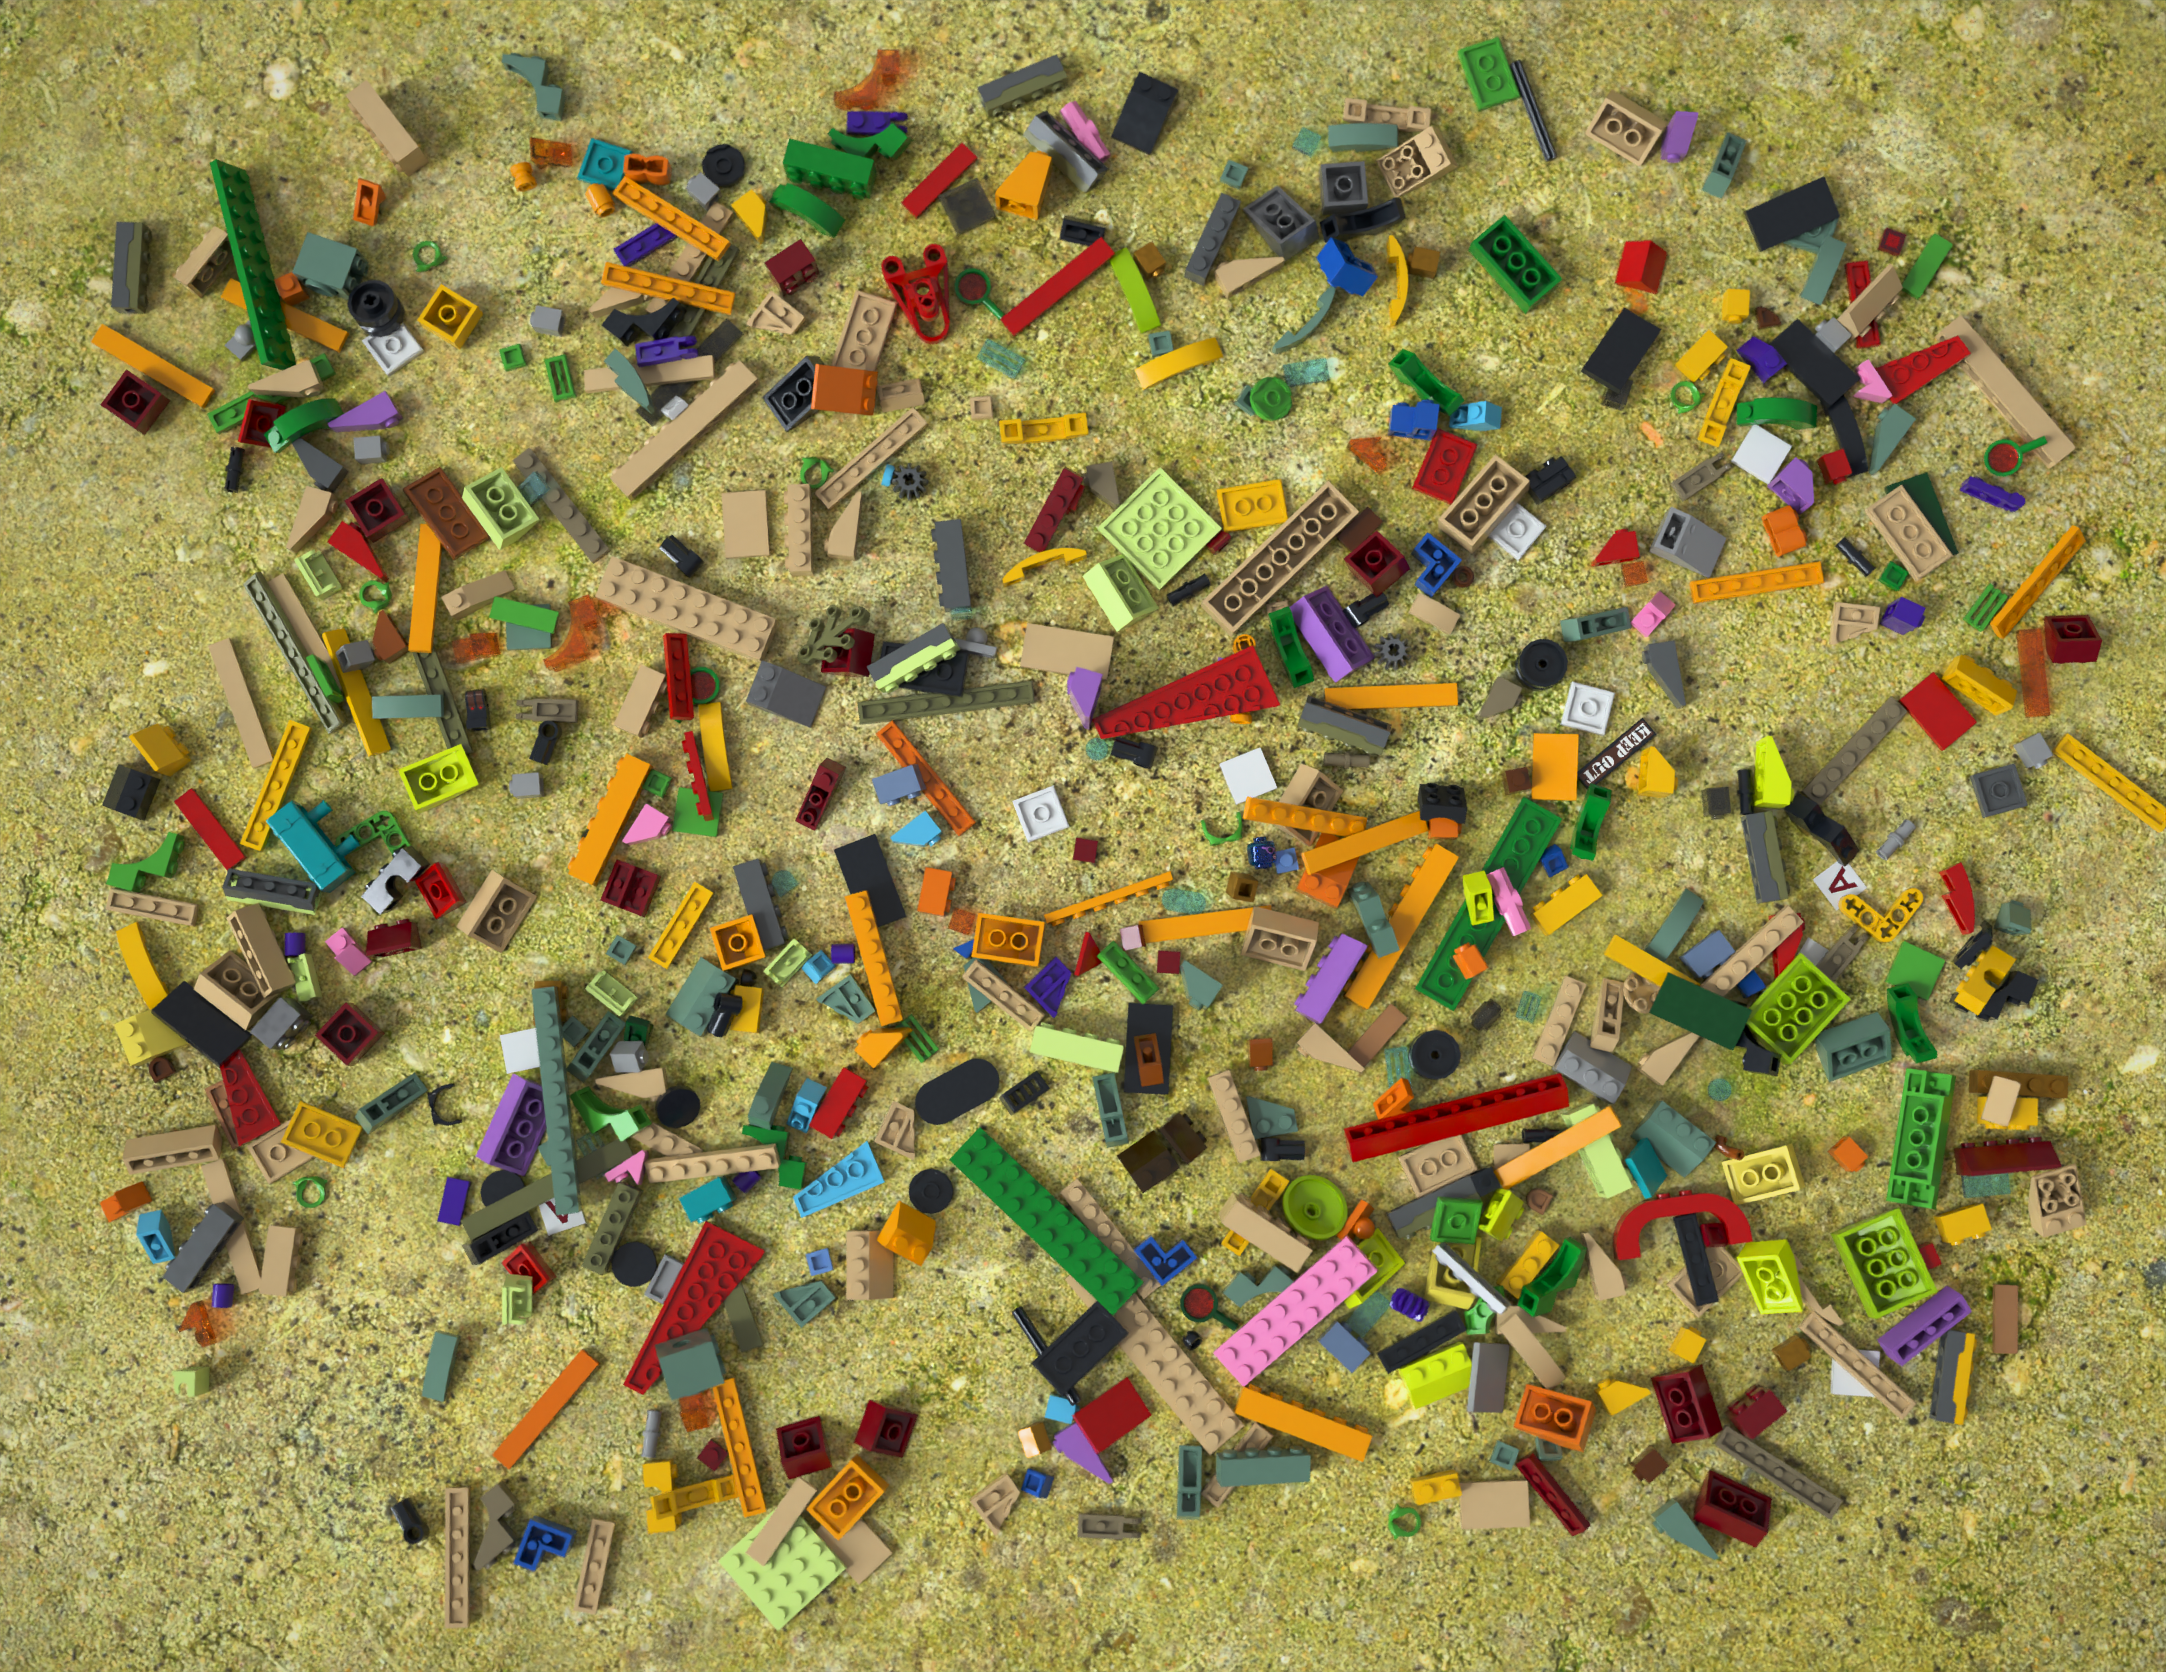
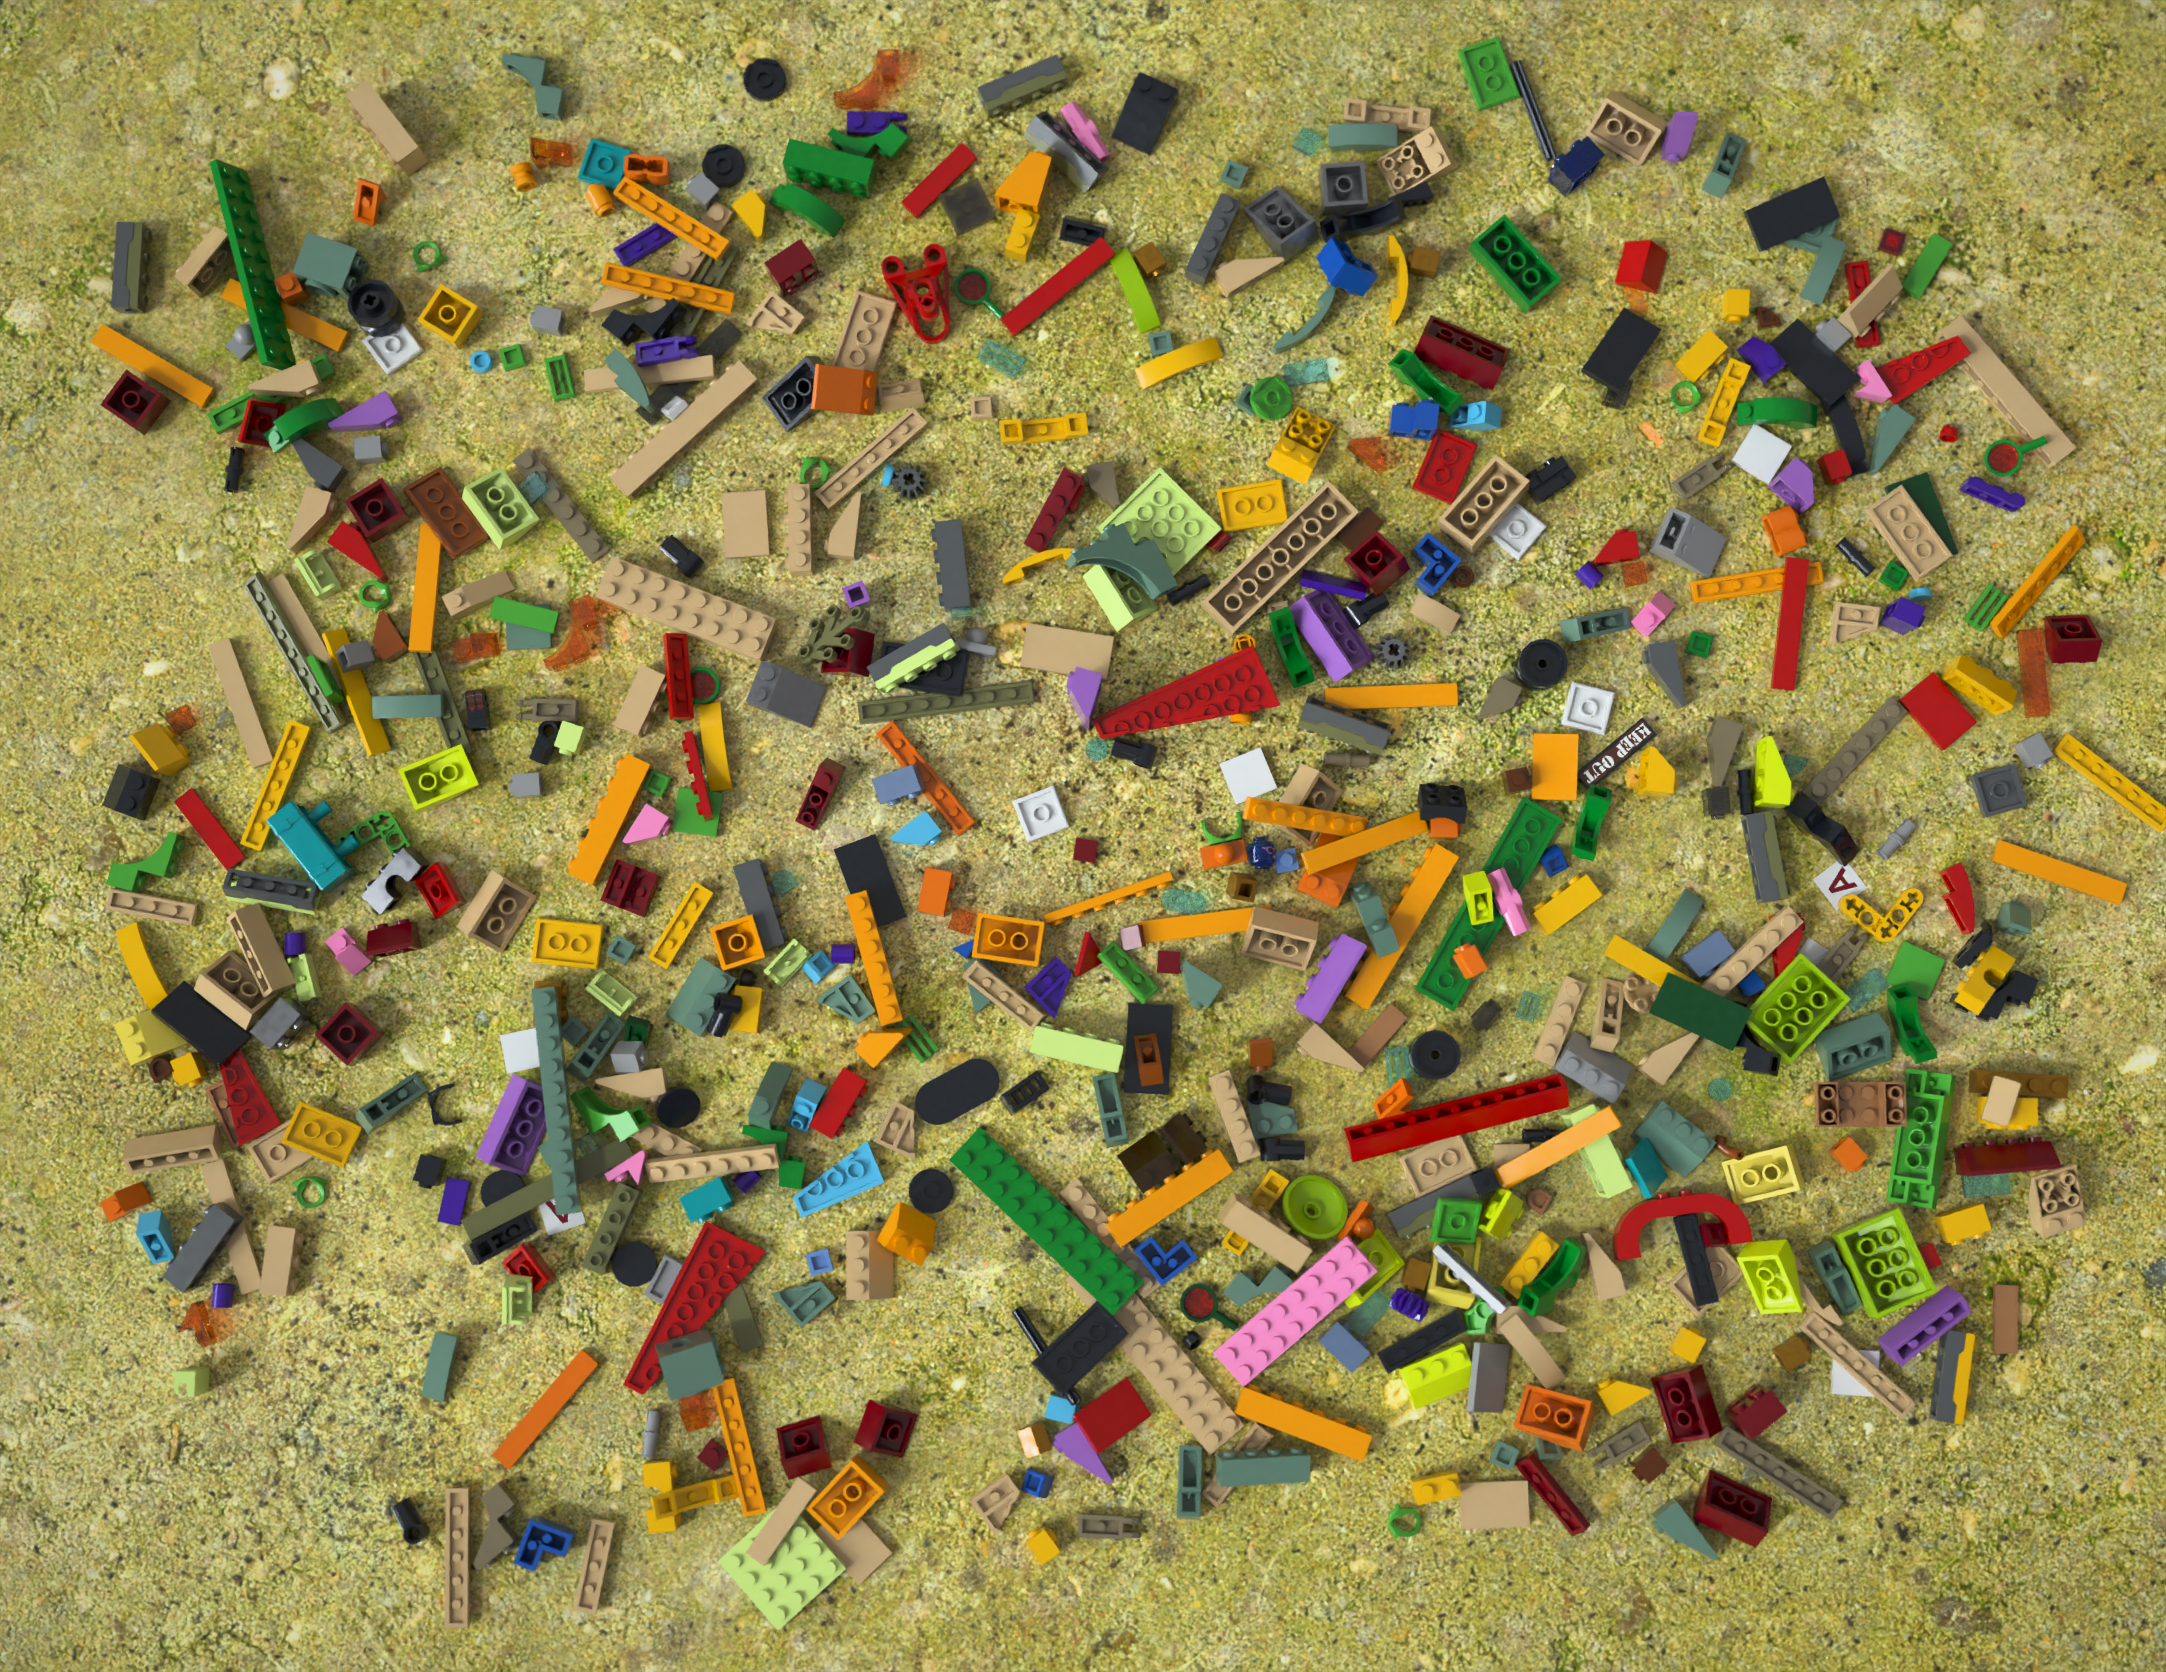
none -> clear orange tile [166,704,197,735]
none -> yellow brick [170,1052,208,1088]
none -> black brick [413,1154,447,1189]
none -> medium azure tile [470,350,493,374]
none -> yellow tile [531,918,604,970]
none -> yellowish green brick [554,721,588,757]
none -> black tile [743,58,786,102]
none -> medium lavender brick [842,580,872,610]
none -> yellow brick [1005,208,1040,263]
none -> yellow brick [1026,1526,1061,1565]
none -> sand green arch [1065,523,1178,601]
none -> light orange brick [1104,1148,1234,1247]
none -> orange tile [1200,839,1248,870]
none -> black piece [1246,1075,1292,1105]
none -> yellow slope [1267,406,1336,485]
none -> dark purple tile [1300,570,1367,600]
none -> black slope [1387,182,1434,208]
none -> pearl gold brick [1400,1256,1432,1293]
none -> dark red slope [1414,315,1510,390]
none -> clear blue brick [1548,136,1605,197]
none -> dark purple beam [1574,560,1604,589]
none -> dark tan hinge [1586,1420,1652,1470]
none -> green tile [1685,631,1714,659]
none -> dark tan slope [1706,716,1744,789]
none -> red tile [1770,557,1809,691]
none -> clear light blue tile [1783,754,1808,776]
none -> sand green slope [1807,1240,1863,1316]
none -> medium nougat slope [1814,1082,1907,1127]
none -> clear light blue tile [1843,968,1890,1013]
none -> medium azure tile [1908,587,1932,602]
none -> red hinge [1939,424,1958,443]
none -> light orange tile [1991,840,2127,905]

